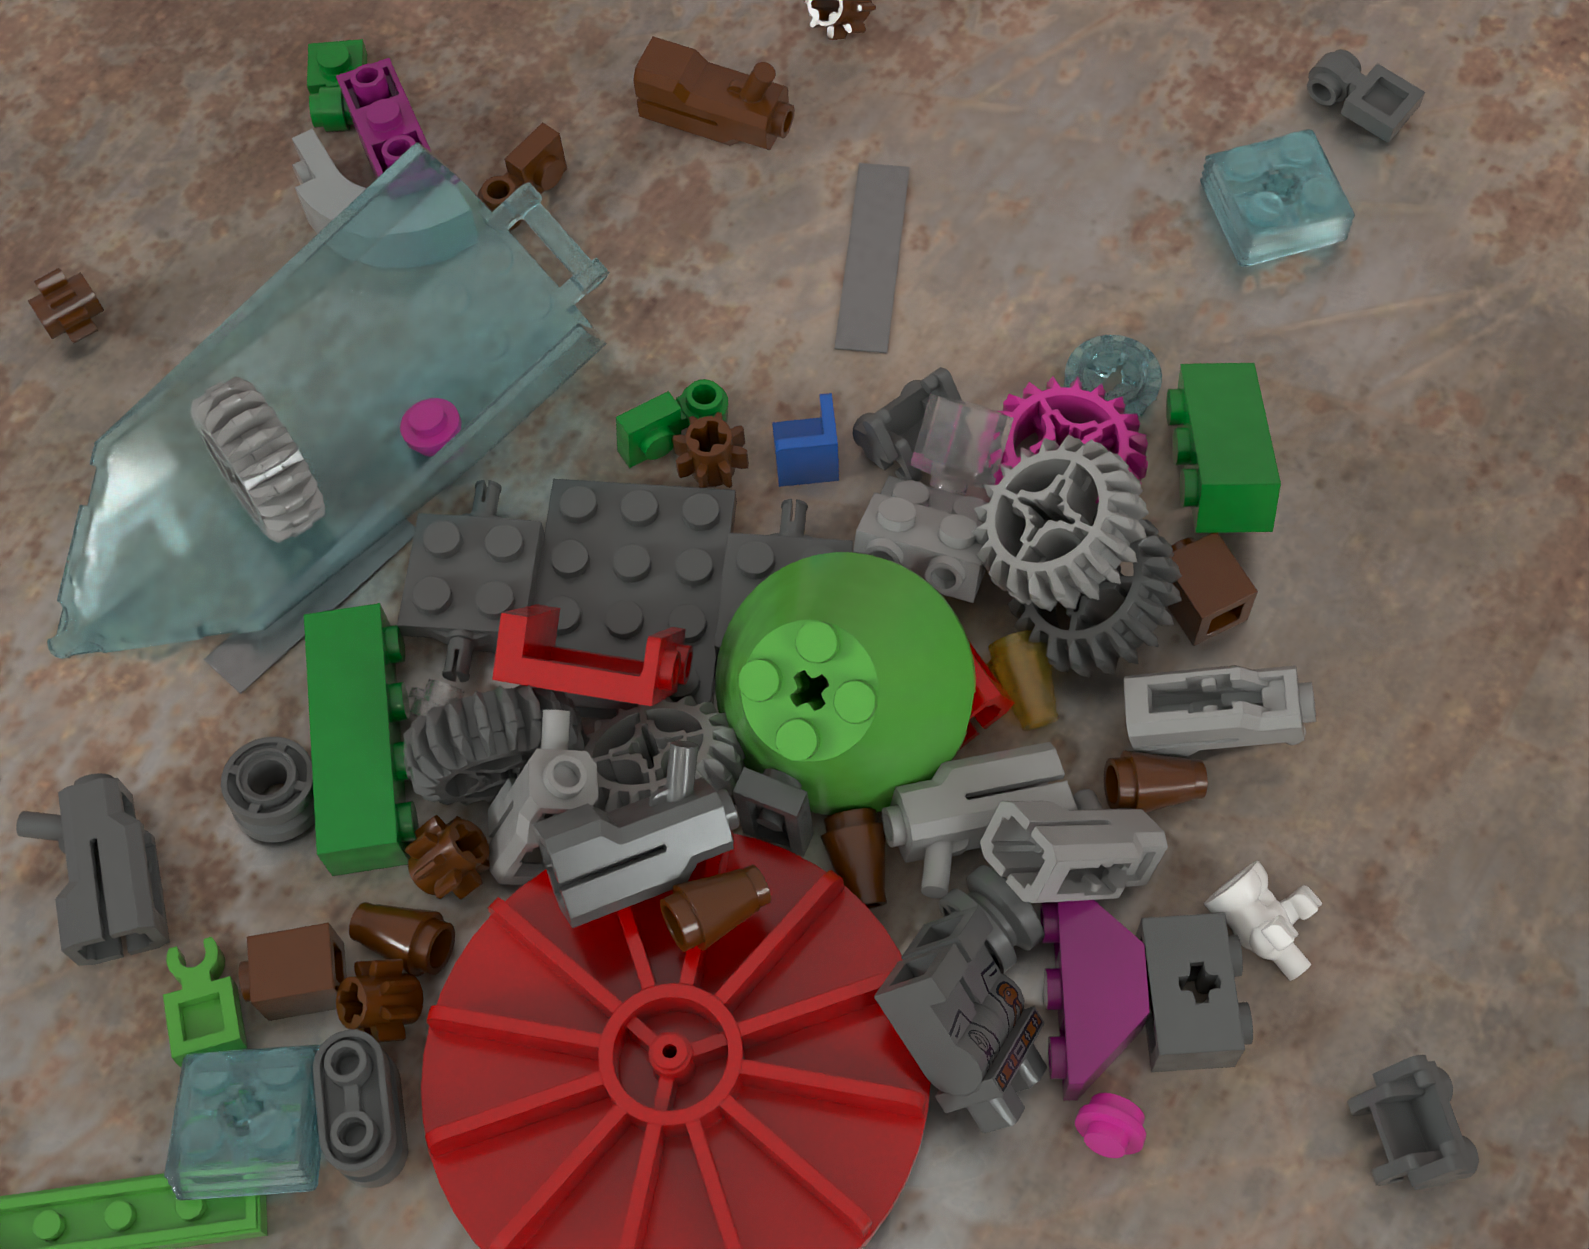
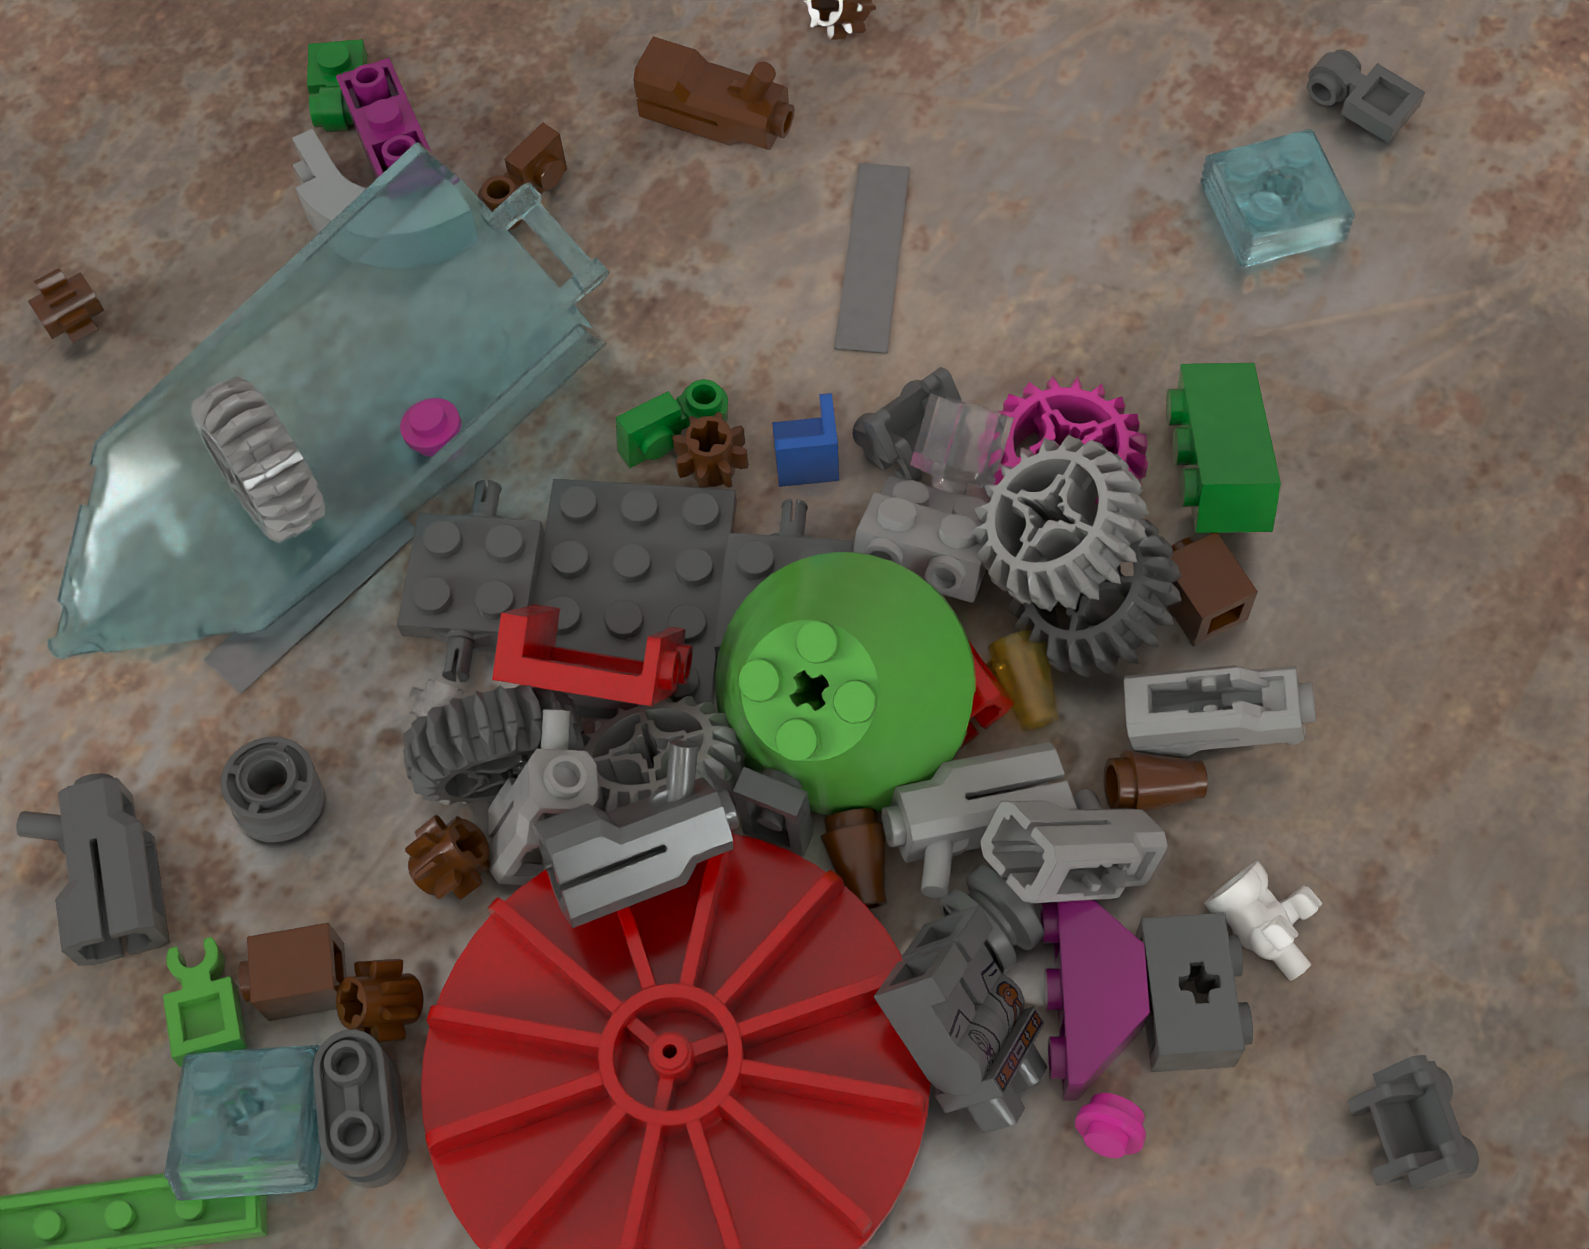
green brick [304,603,419,876] -> none
reddish brown cone [349,902,455,977] -> none
reddish brown cone [660,864,771,952] -> none
clear light blue gear [1064,335,1162,417] -> none

